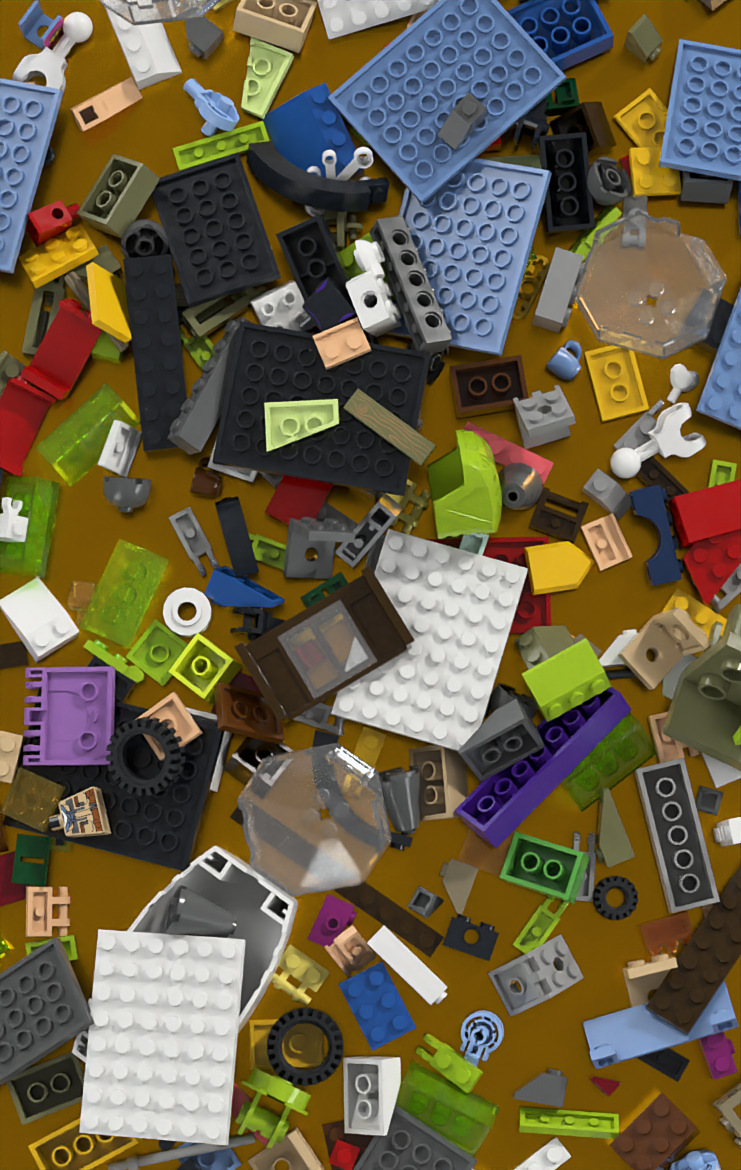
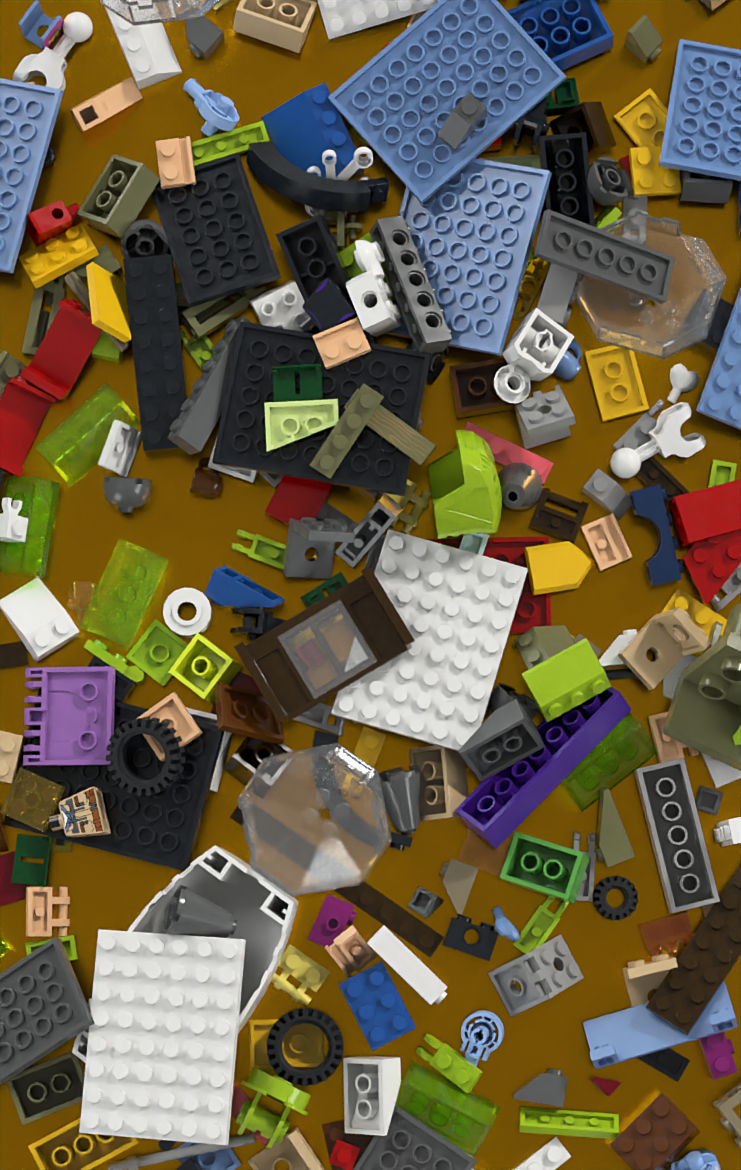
light grey hinge [169,507,220,576] -> none
black arch [215,496,259,578] -> none
yellowish green wing [241,37,294,119] -> none
none -> light nougat plate [155,136,196,189]
none -> dark green piece [272,364,323,402]
none -> olive plate [309,383,384,479]
none -> medium blue rock [492,906,520,941]
none -> white brick [494,308,574,403]
none -> dark grey plate [534,209,675,304]

